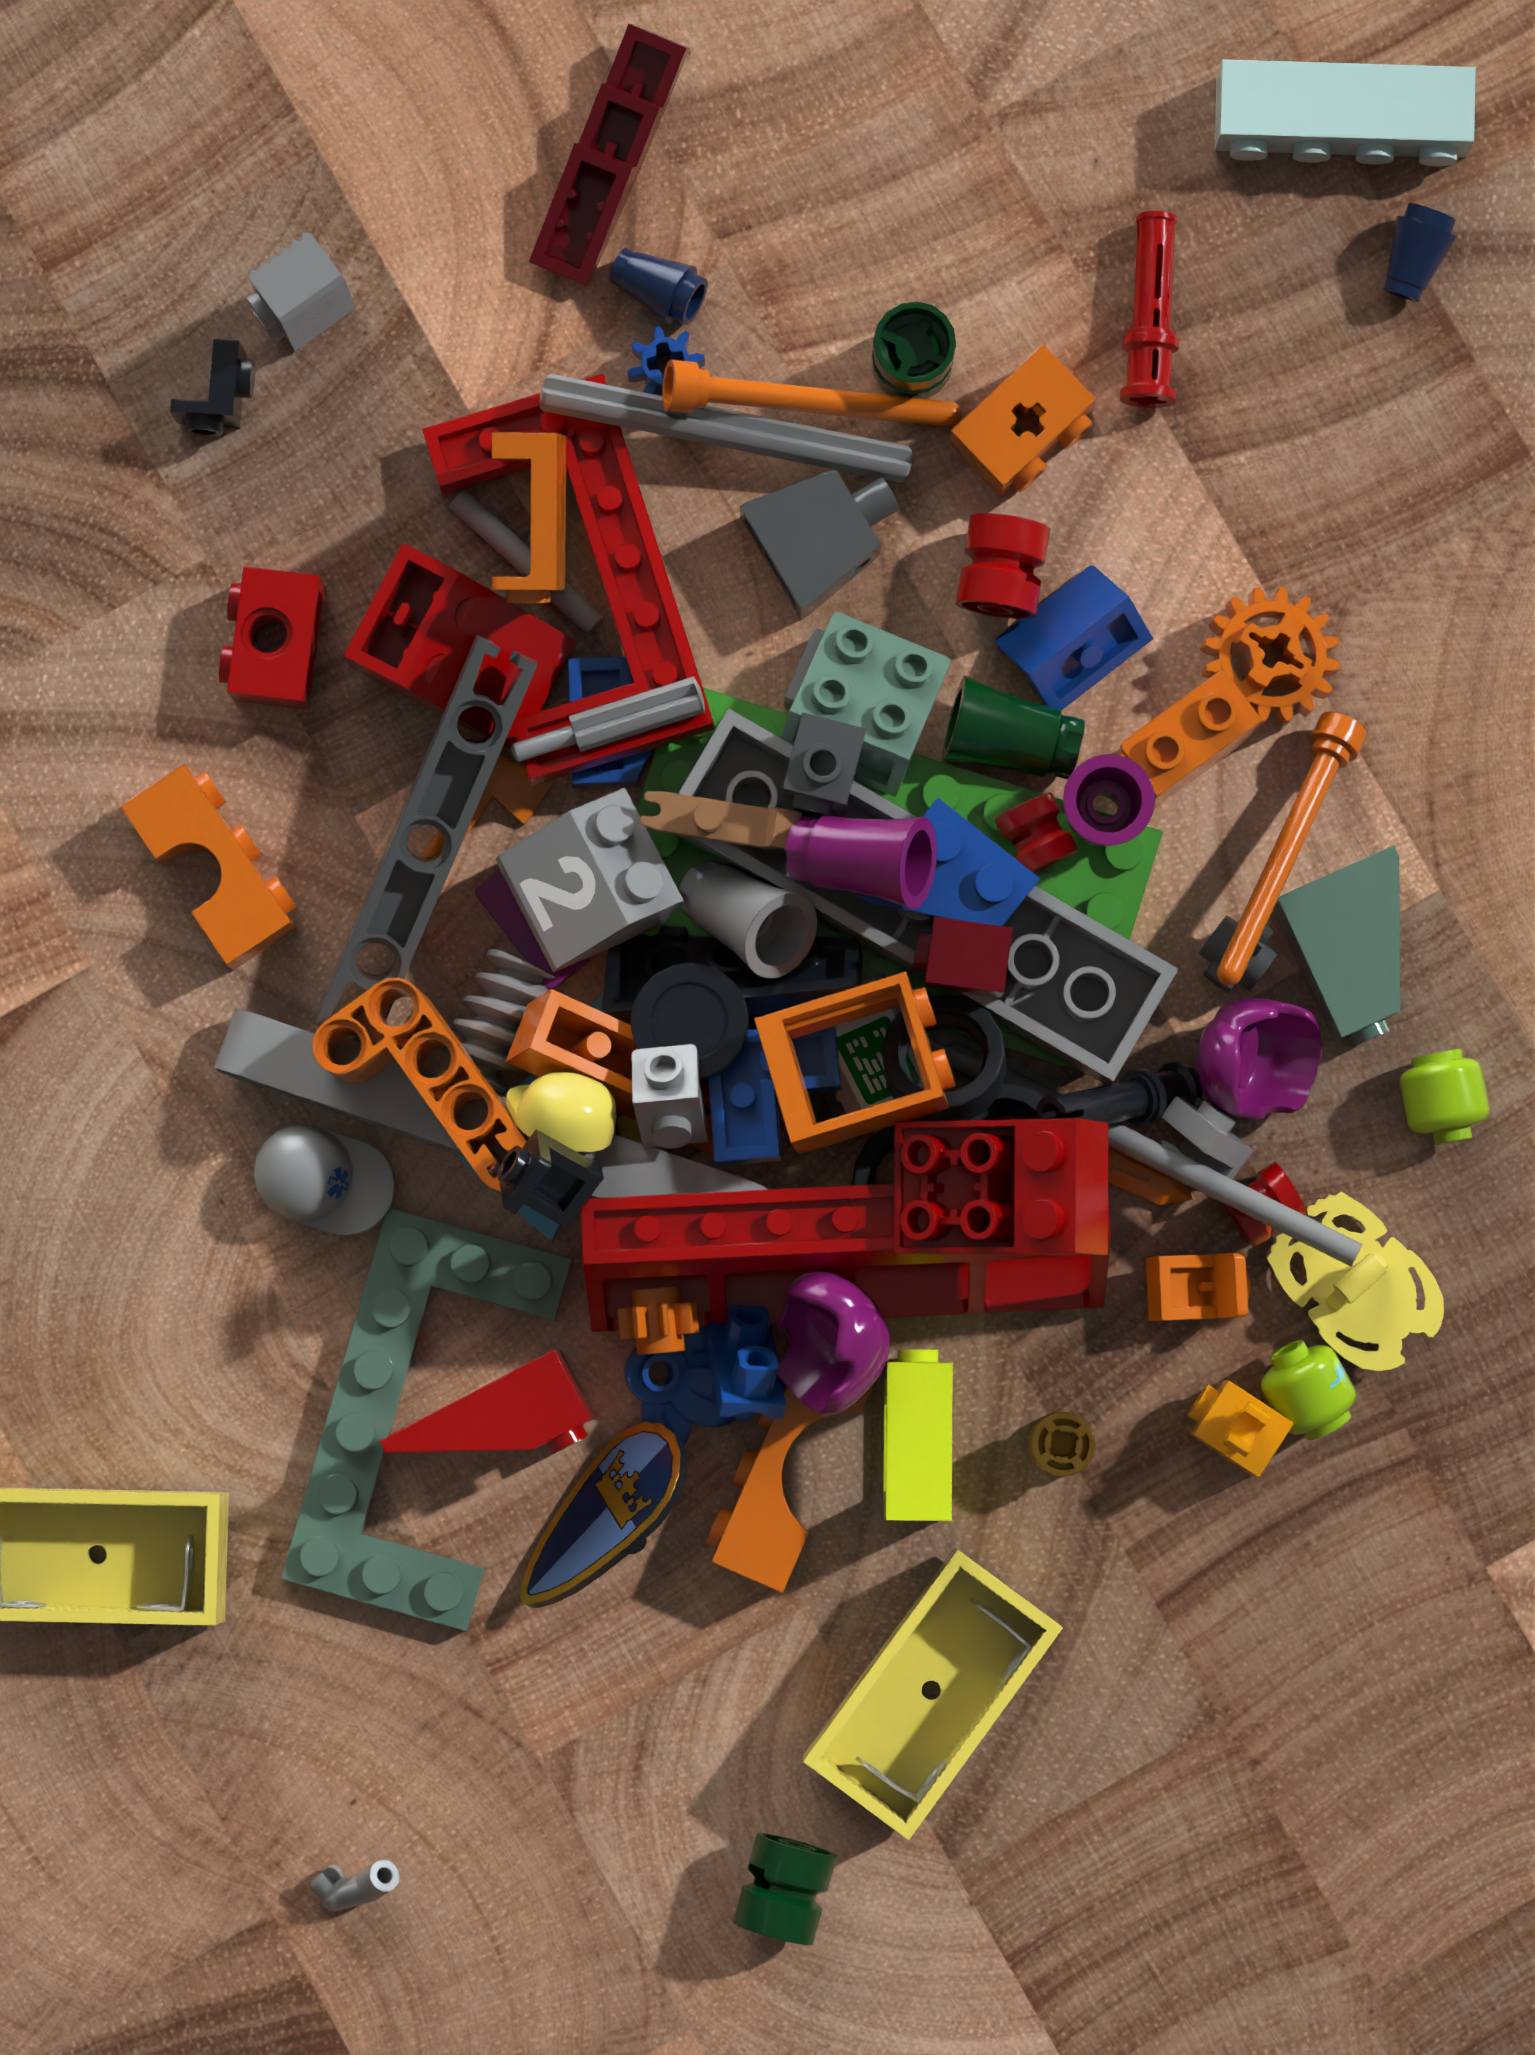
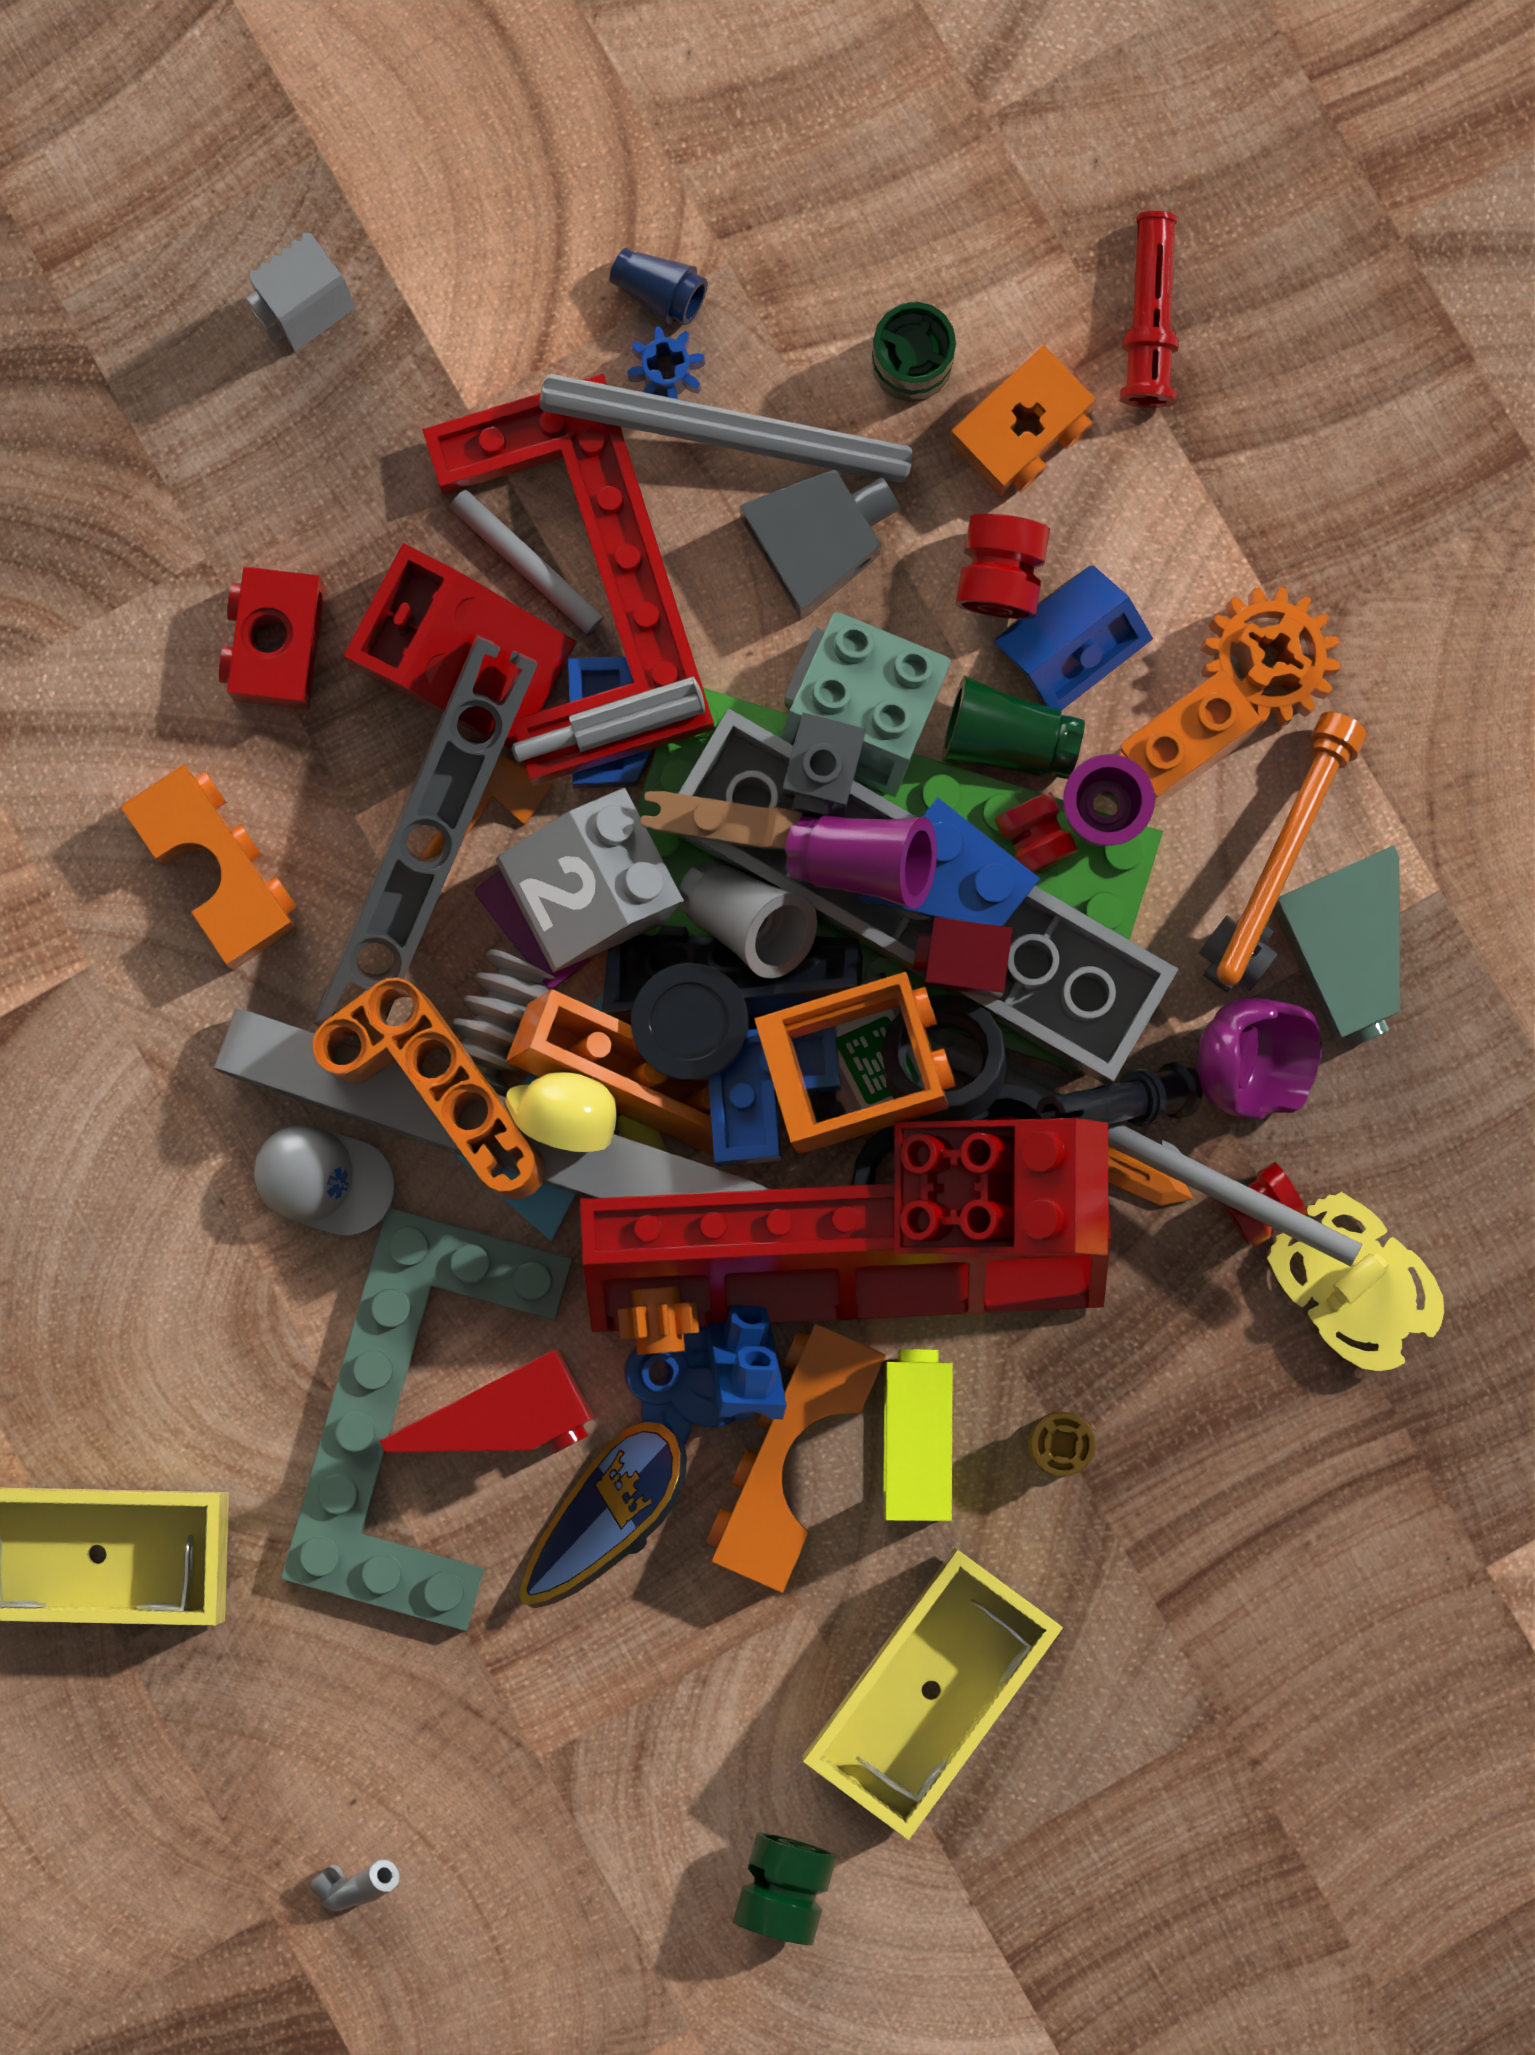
black bracket [170,339,255,436] -> none
orange panel [492,432,566,603] -> none
black bracket [498,1129,604,1228] -> none
dark red slope [529,24,690,286] -> none
light grey bracket [632,1044,708,1149] -> none
orange piece [662,360,962,427] -> none
magenta piece [777,1272,890,1416] -> none
orange bracket [1146,1253,1251,1321] -> none
light grey bracket [1162,1096,1254,1199] -> none
light orange brick [1187,1380,1294,1477] -> none
light aqua brick [1215,59,1476,166] -> none
lime head [1261,1340,1356,1440] -> none
dark blue cone [1383,203,1456,302] -> none
lime head [1399,1049,1490,1145] -> none

